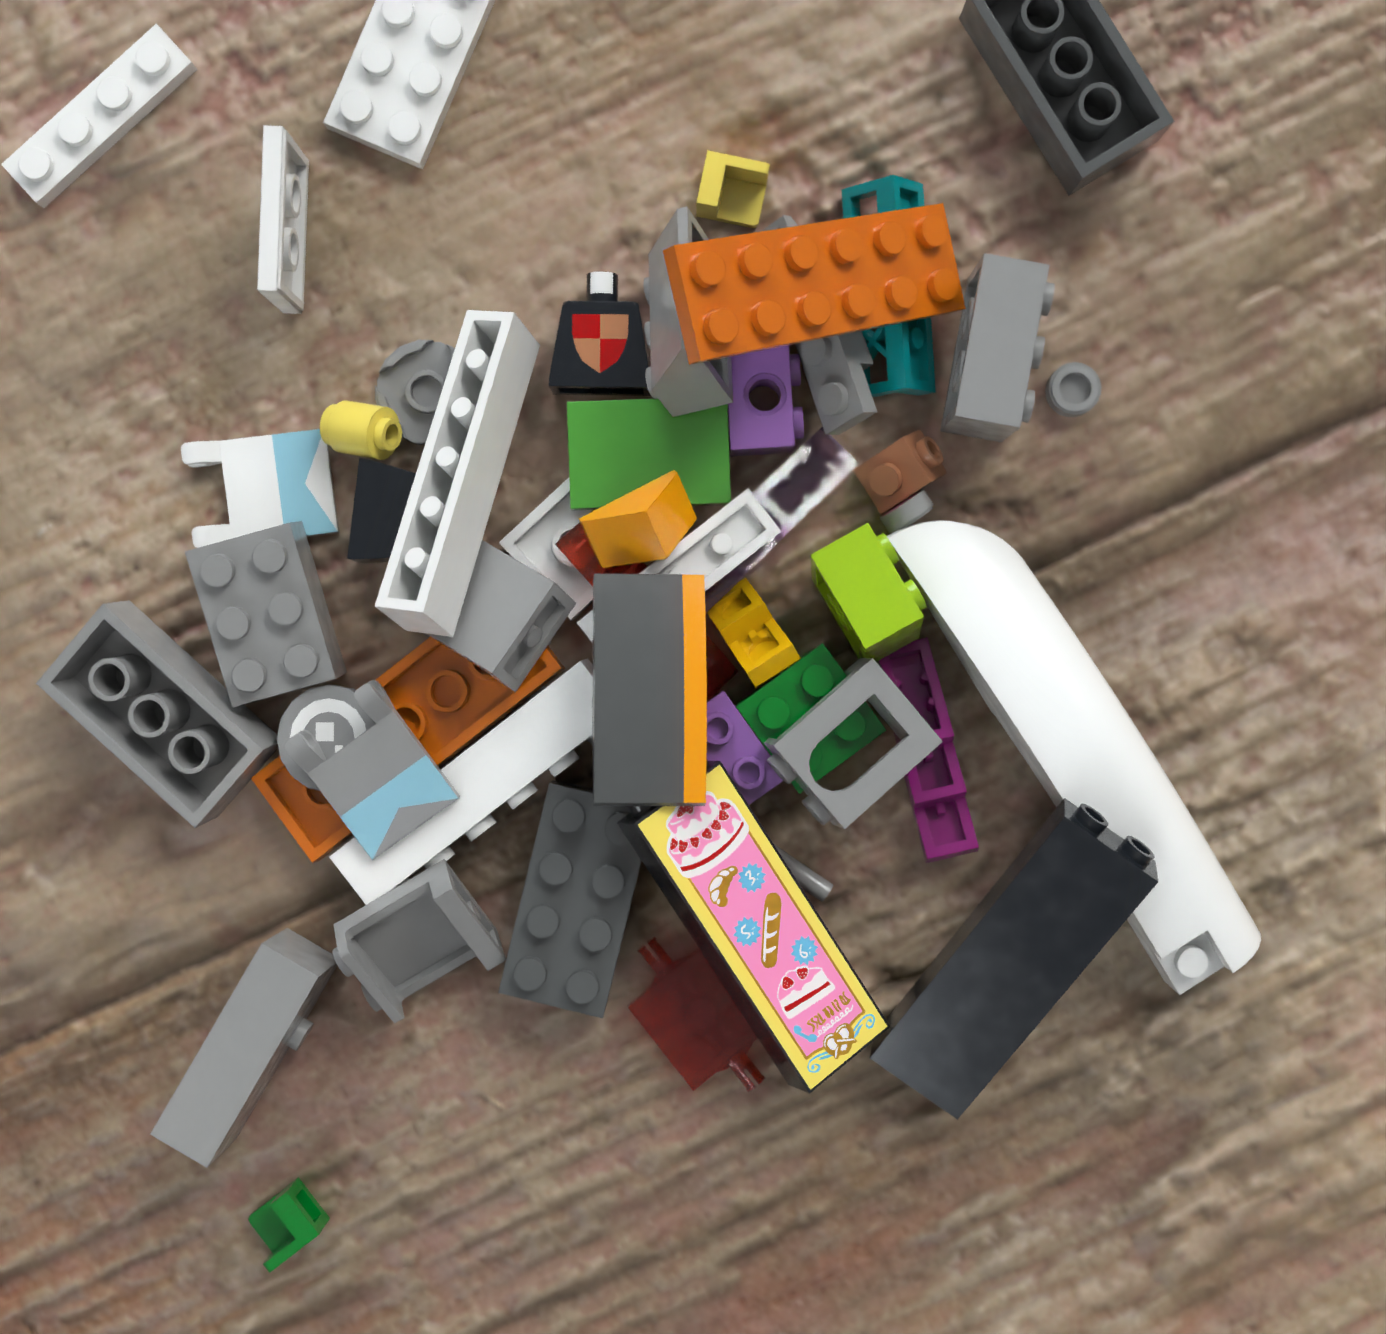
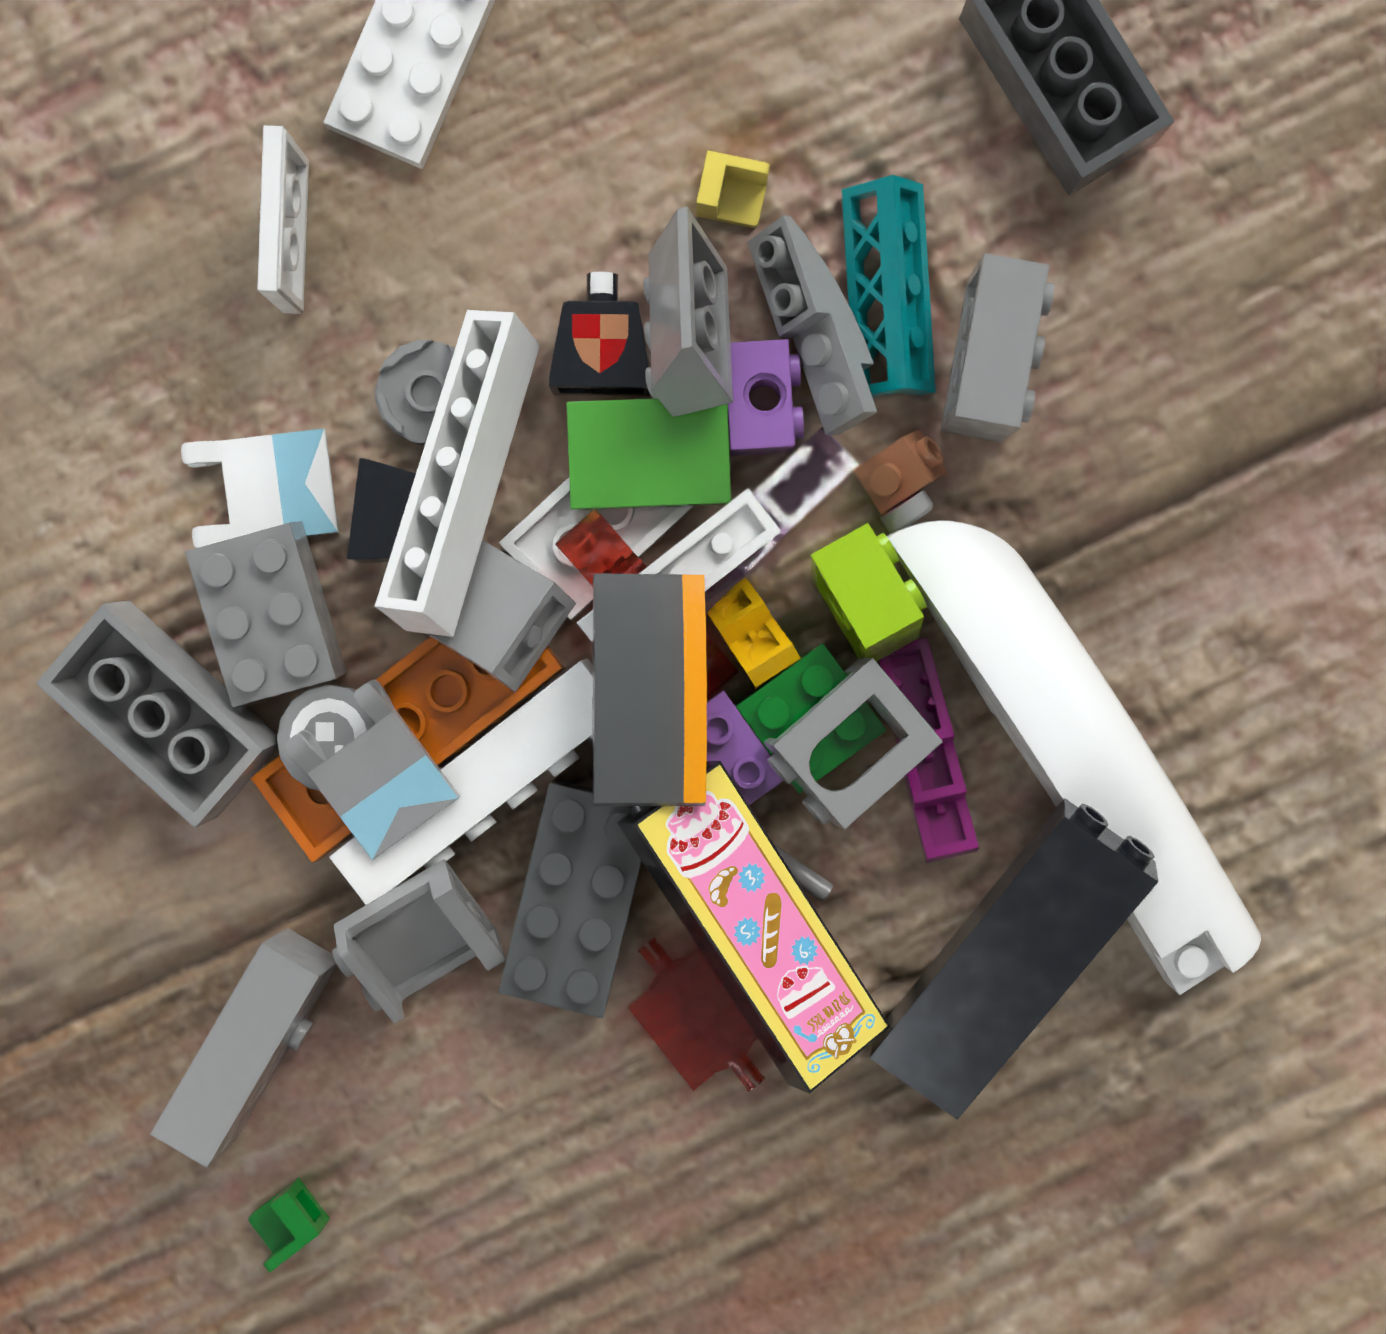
white plate [1,23,197,208] -> none
light yellow brick [320,400,402,460] -> none
light orange slope [579,470,697,568] -> none
orange plate [663,203,966,365] -> none
light grey tile [1045,362,1101,417] -> none

